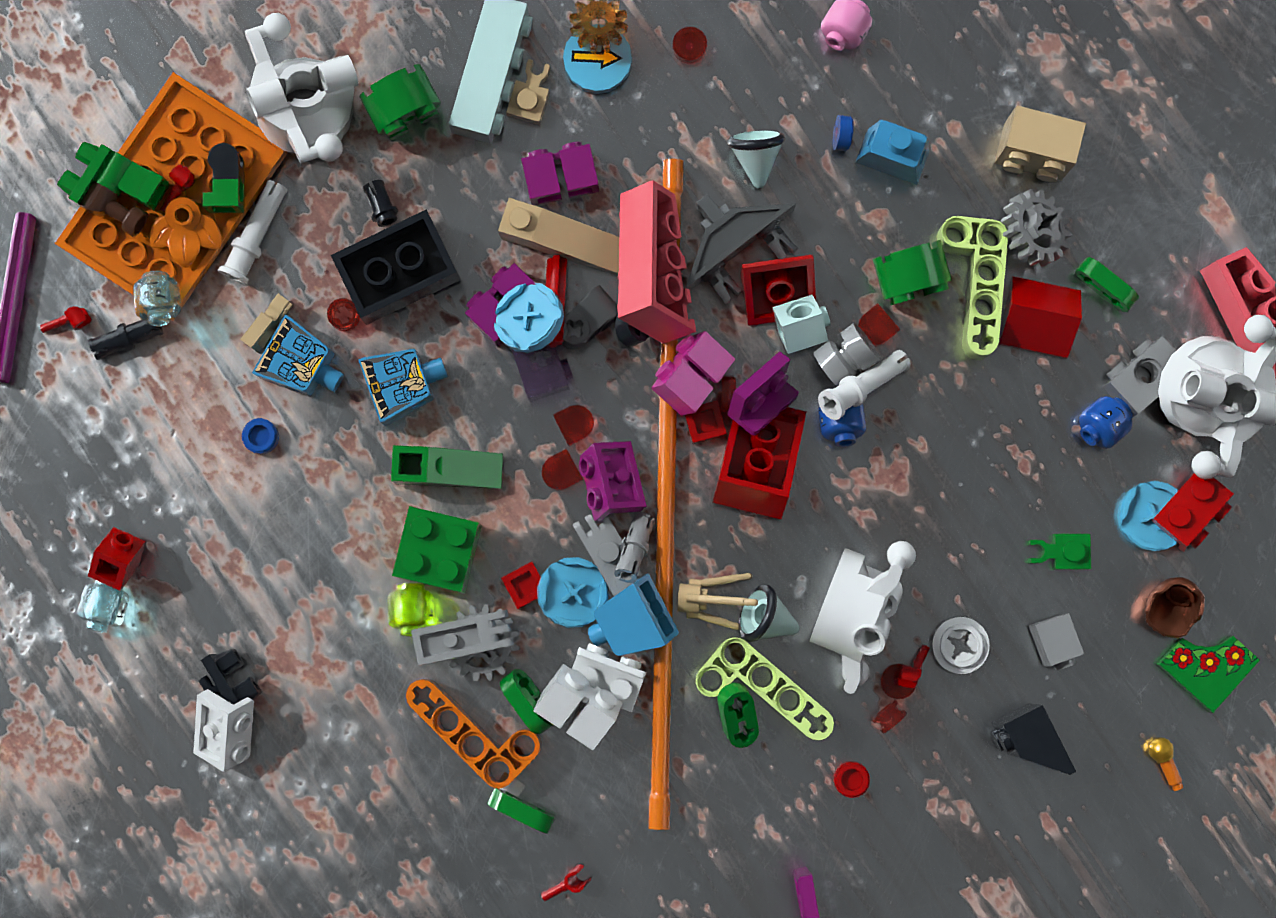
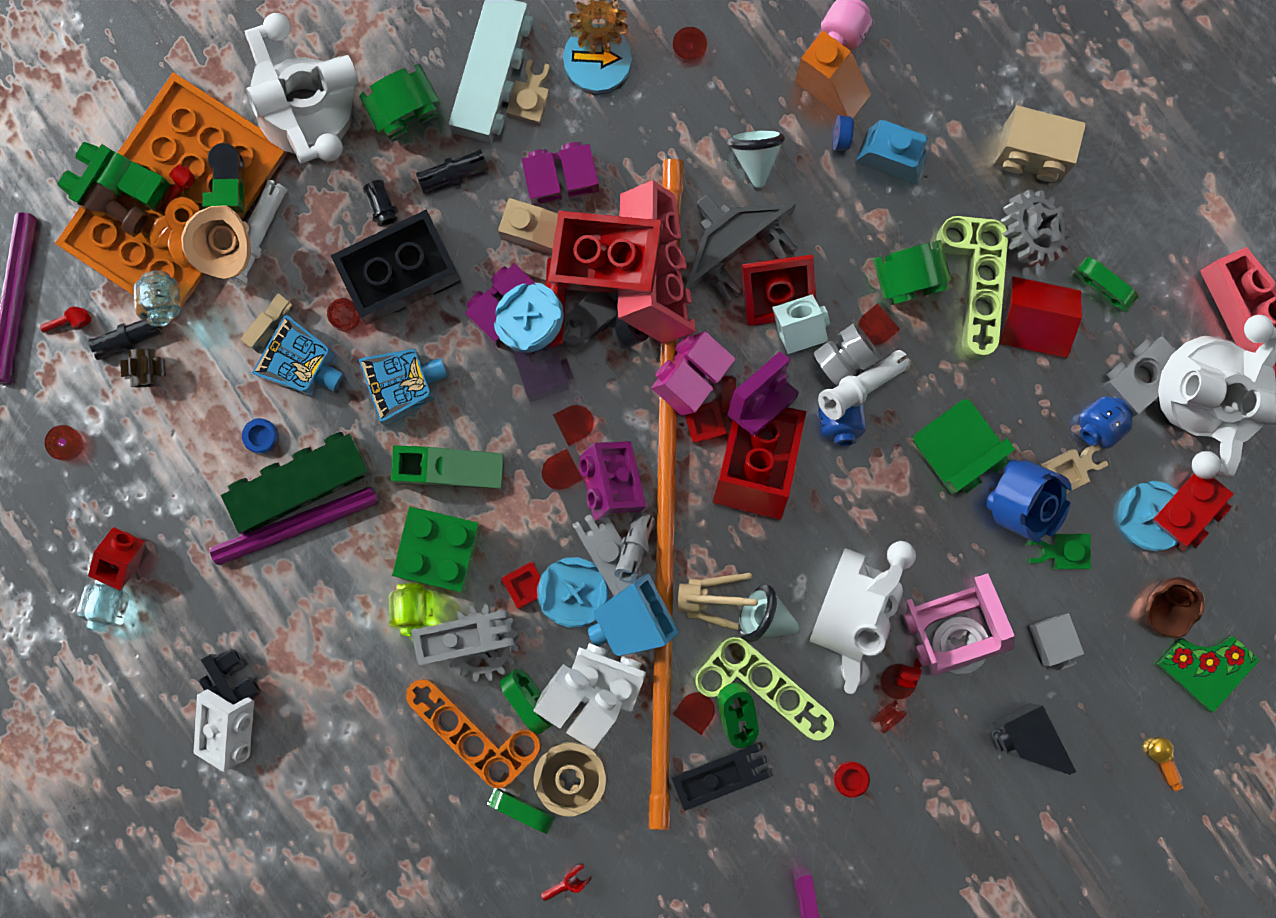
none -> clear red tile [45,425,83,461]
none -> dark brown gear [120,349,166,388]
none -> light nougat helmet [181,205,251,279]
none -> magenta axle [210,487,379,565]
none -> dark green brick [221,432,372,535]
none -> black pin [416,149,489,194]
none -> tan brick [533,741,607,817]
none -> red slope [548,210,663,293]
none -> black hinge [671,742,774,811]
none -> clear red tile [672,692,715,735]
none -> orange slope [795,30,871,118]
none -> bright pink panel [903,573,1015,677]
none -> green bracket [913,399,1016,494]
none -> blue brick [987,459,1072,542]
none -> tan plate [1041,445,1108,493]

